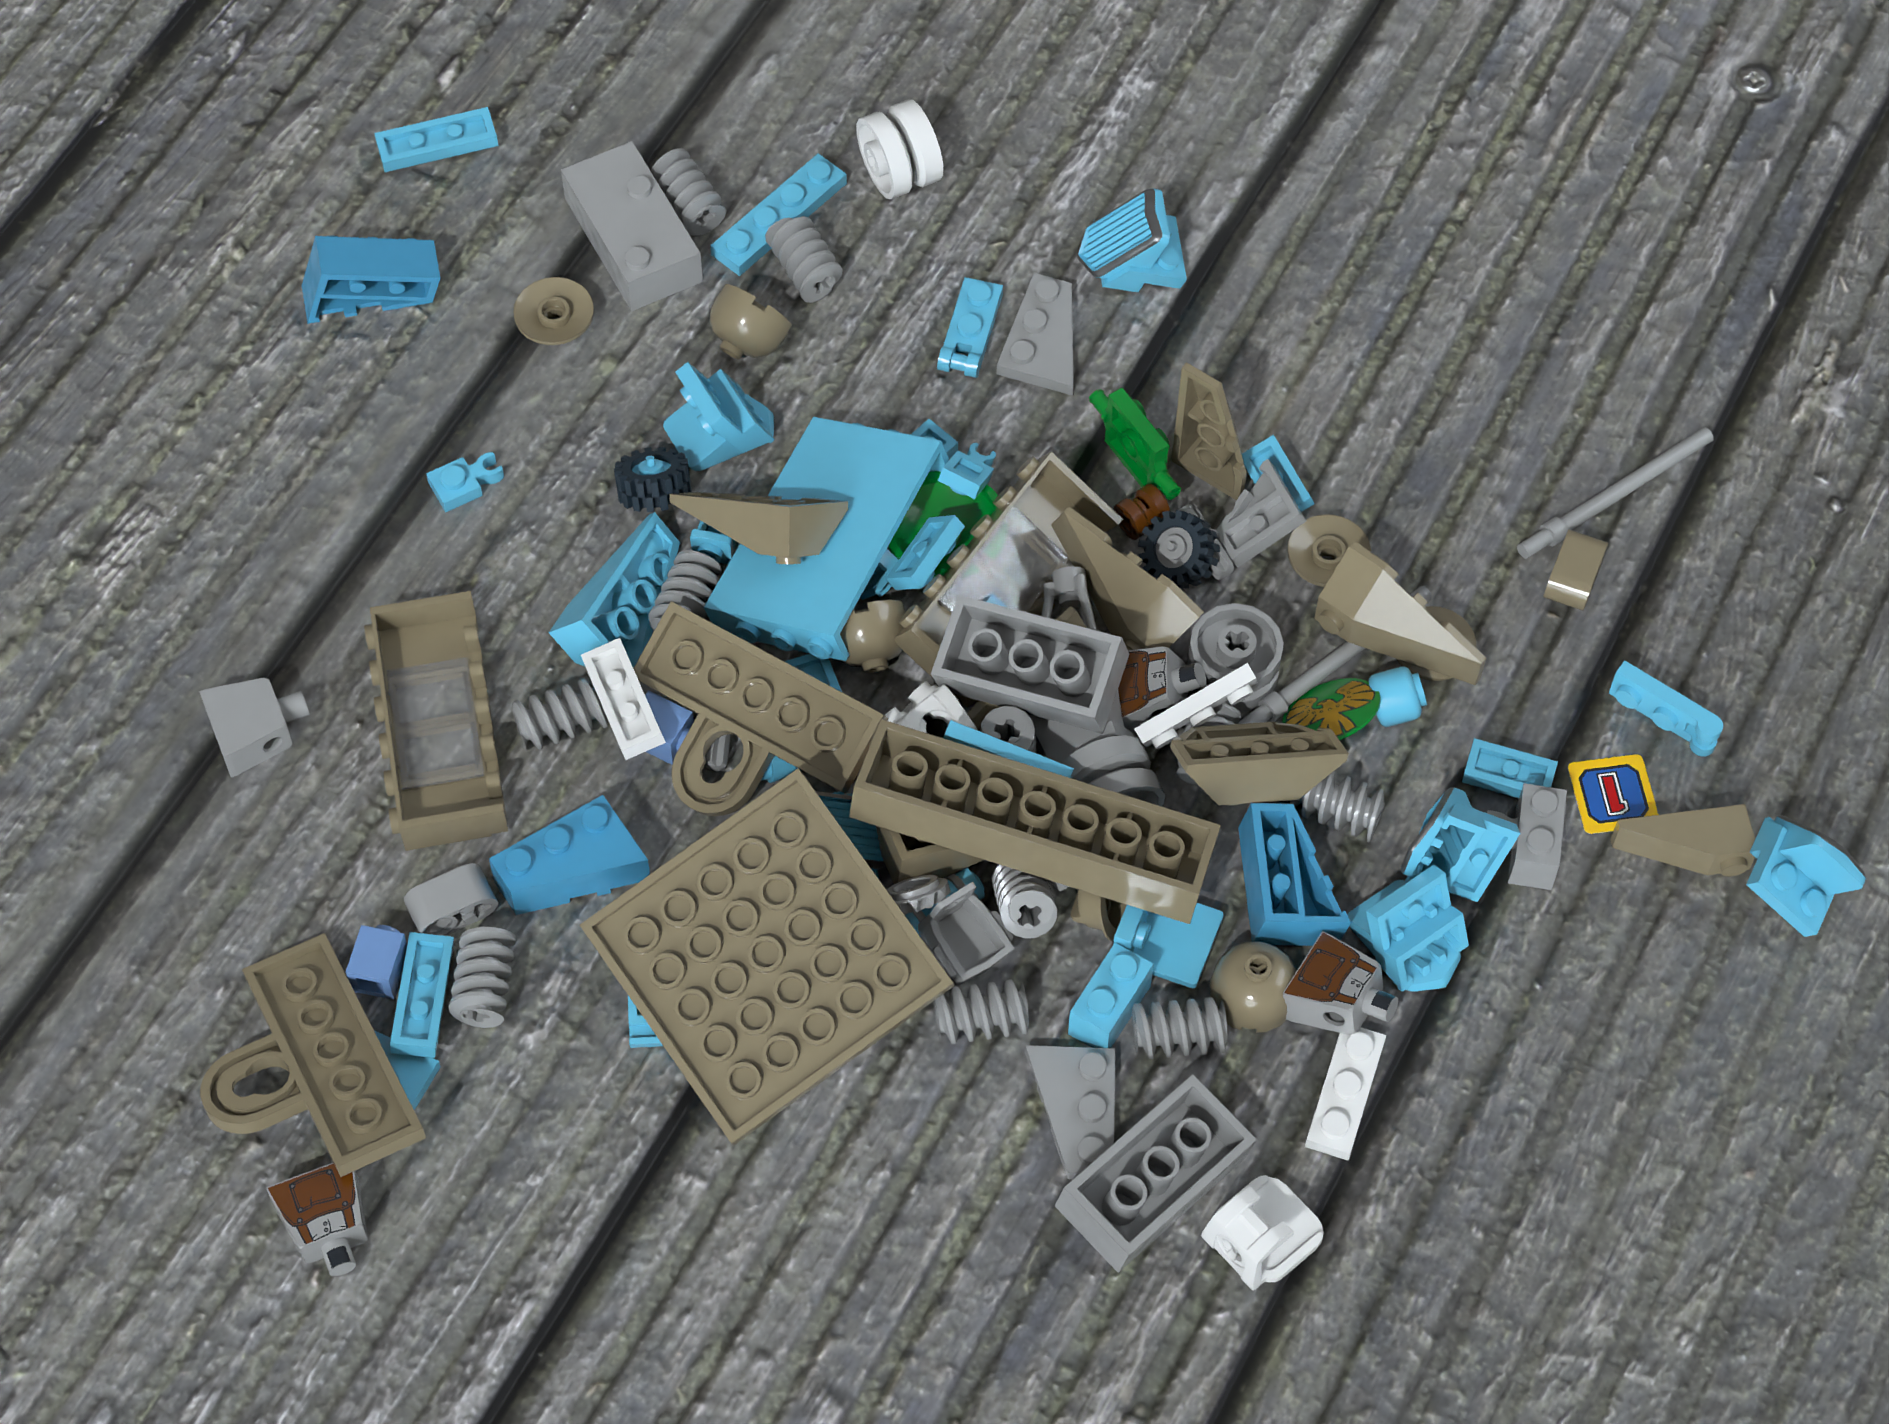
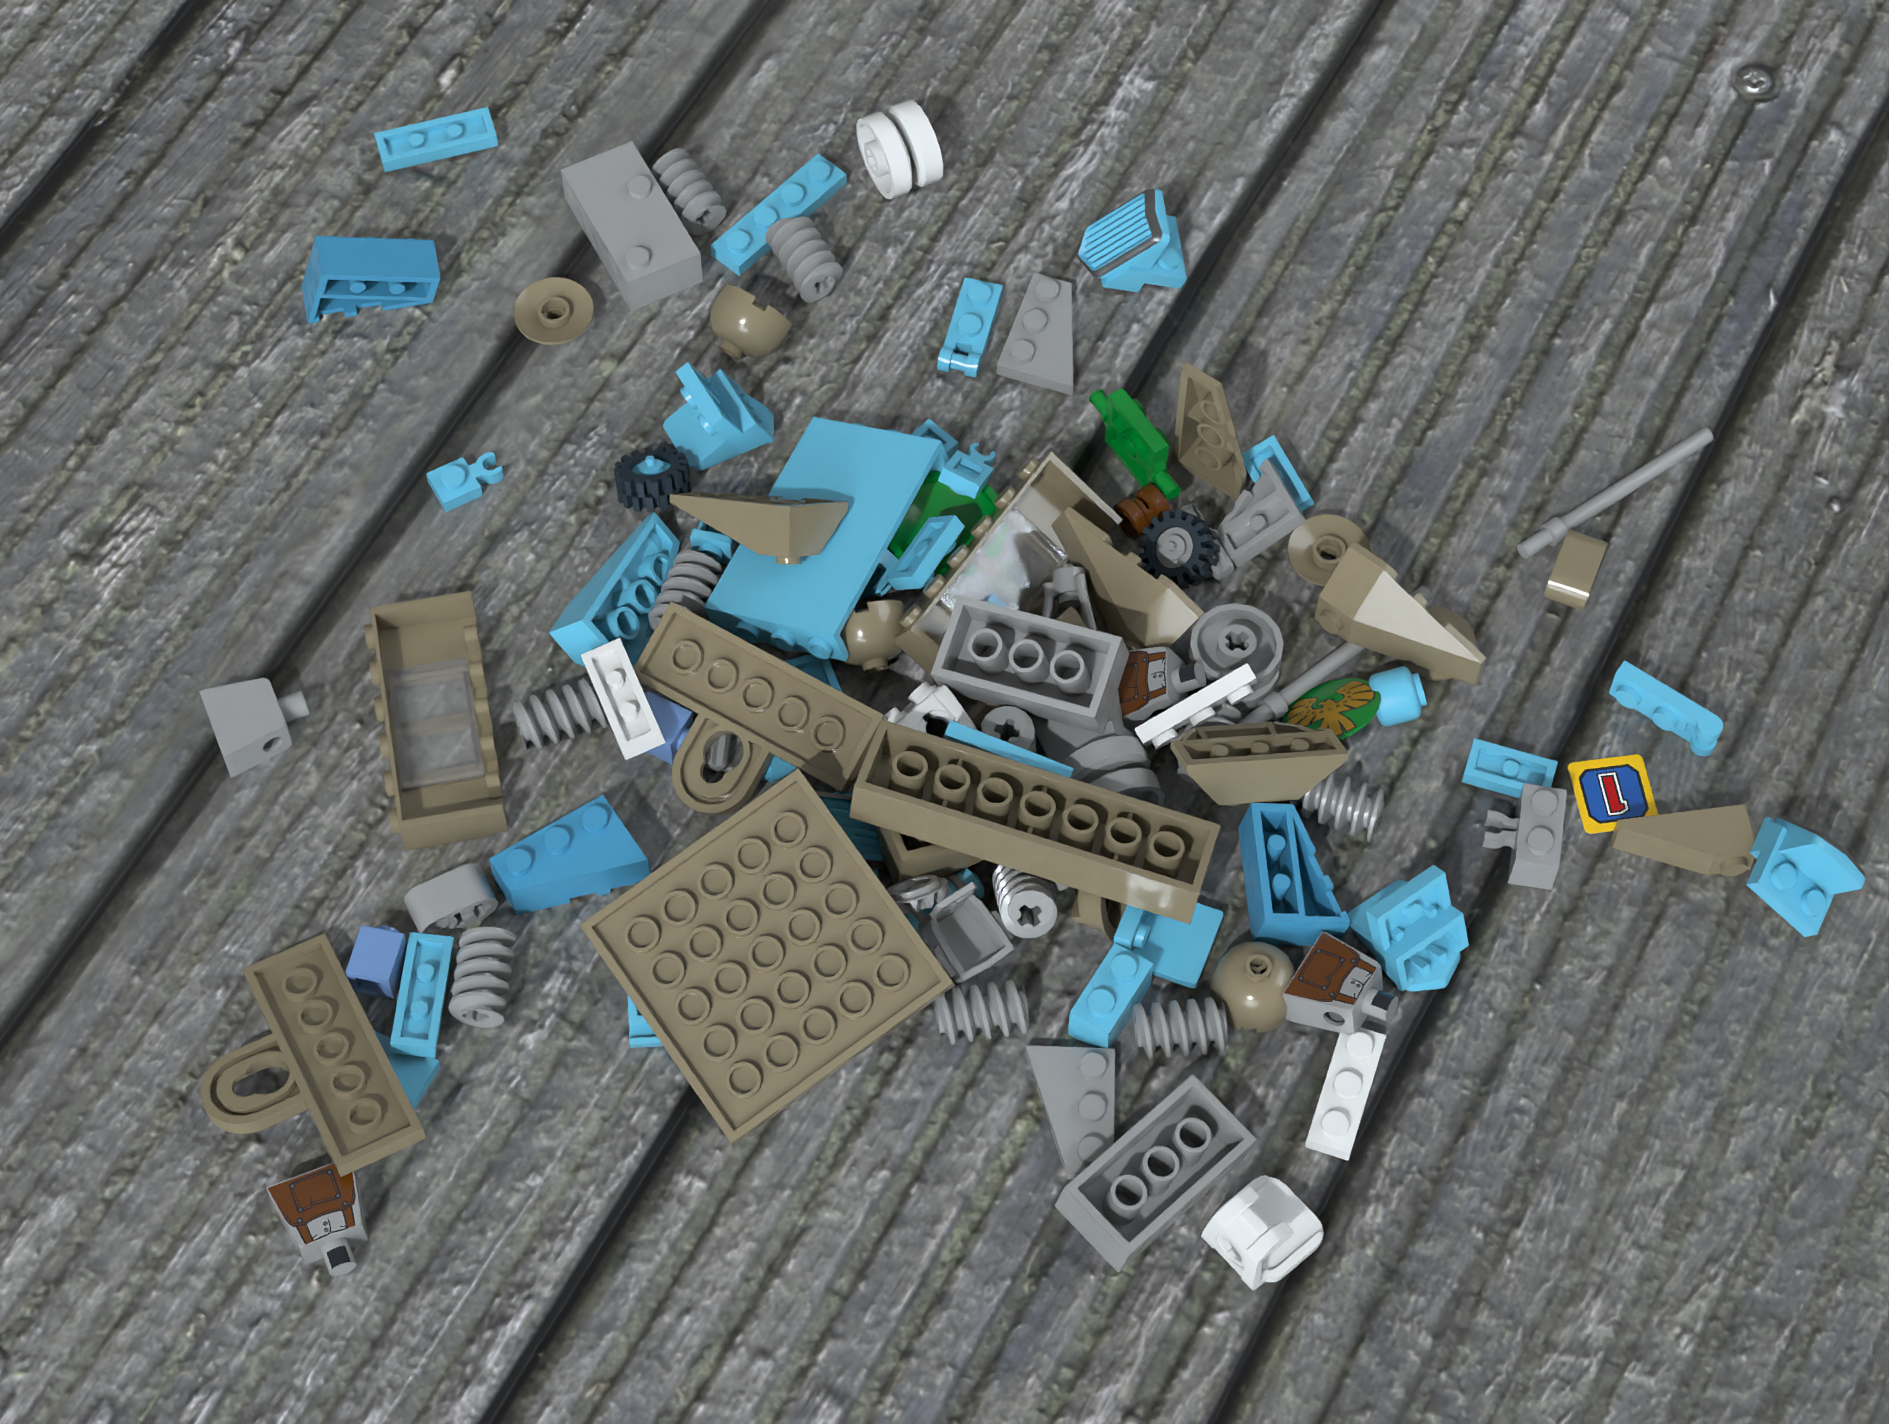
medium azure piece [1401,787,1521,902] -> none

